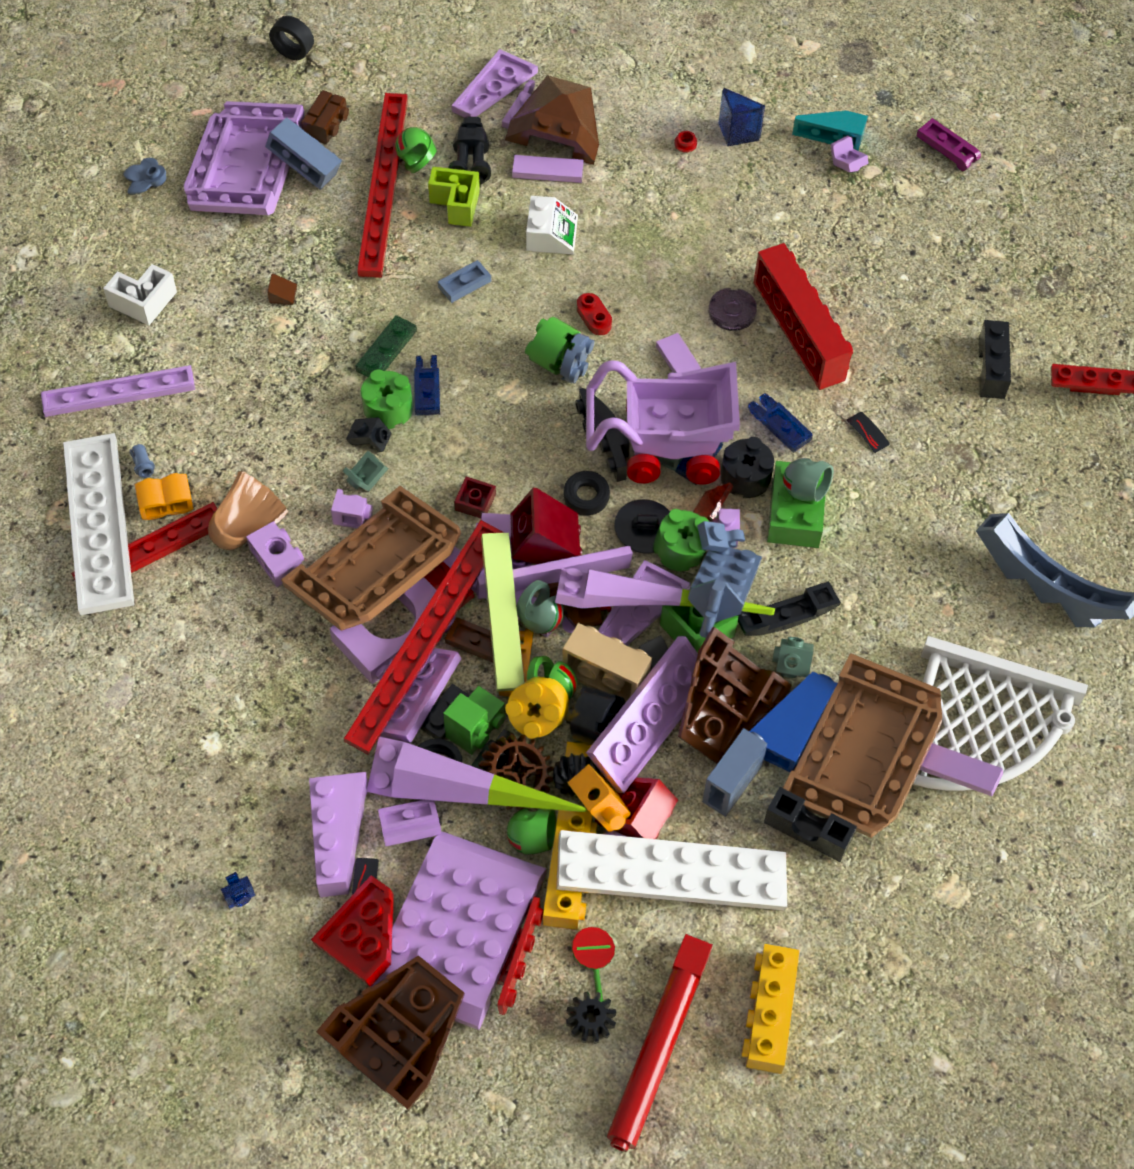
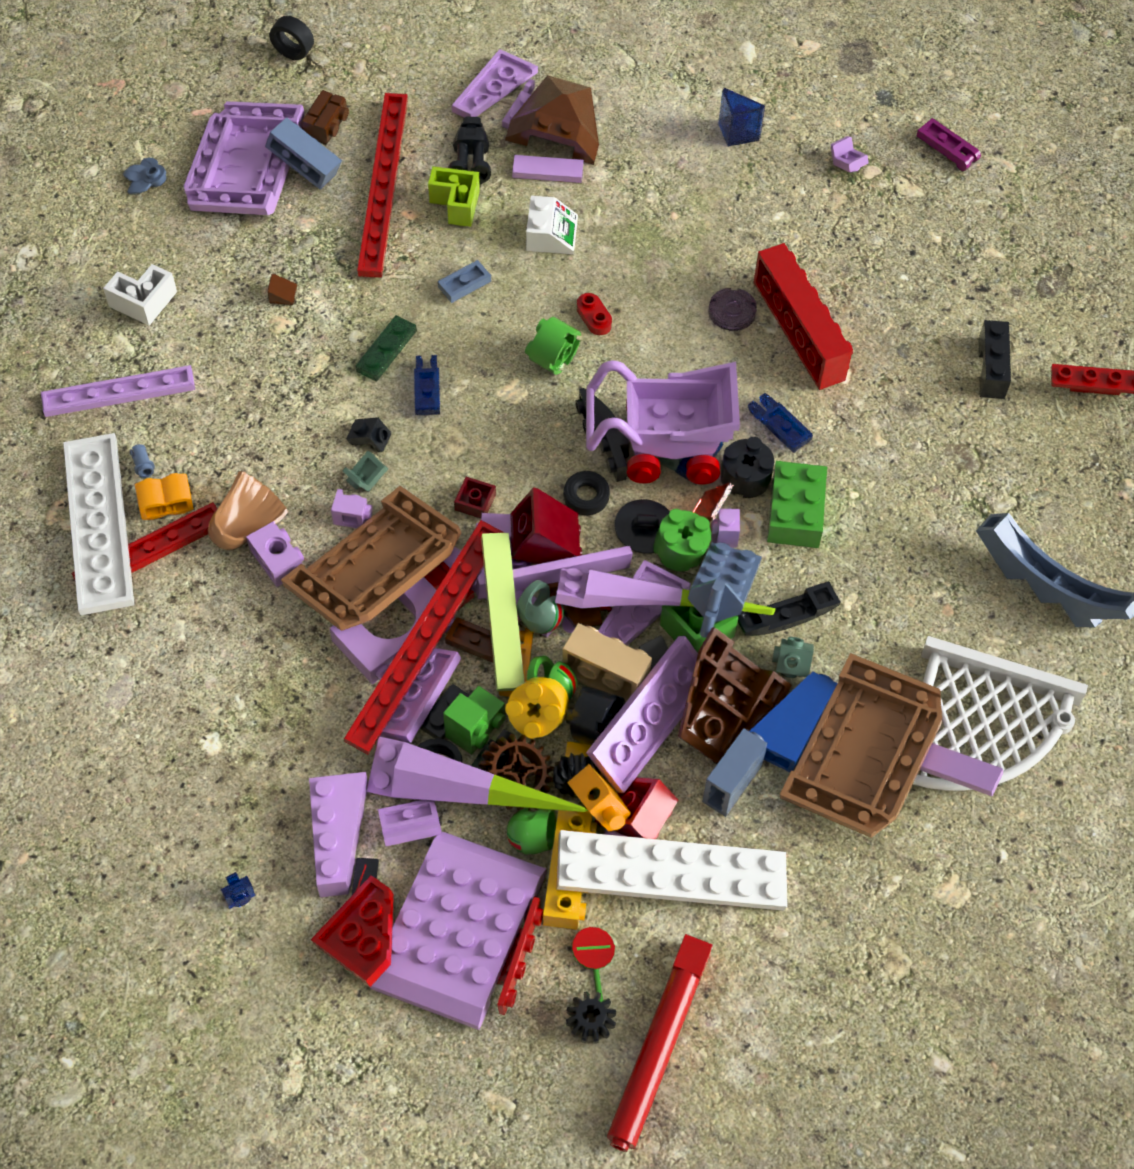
reddish brown wedge [316,955,465,1111] -> none
bright green brick [361,369,413,429] -> none
bright green helmet [395,127,437,174] -> none
sand blue plate [560,333,595,384] -> none
lavender tile [656,333,701,373] -> none
red plate [674,131,697,152] -> none
sand blue plate [697,521,745,552] -> none
yellow brick [742,944,800,1074] -> none
black arch [764,787,857,862] -> none
sand green helmet [783,458,834,502] -> none
teal slope [792,110,868,151] -> none
black sticker [846,412,890,453] -> none

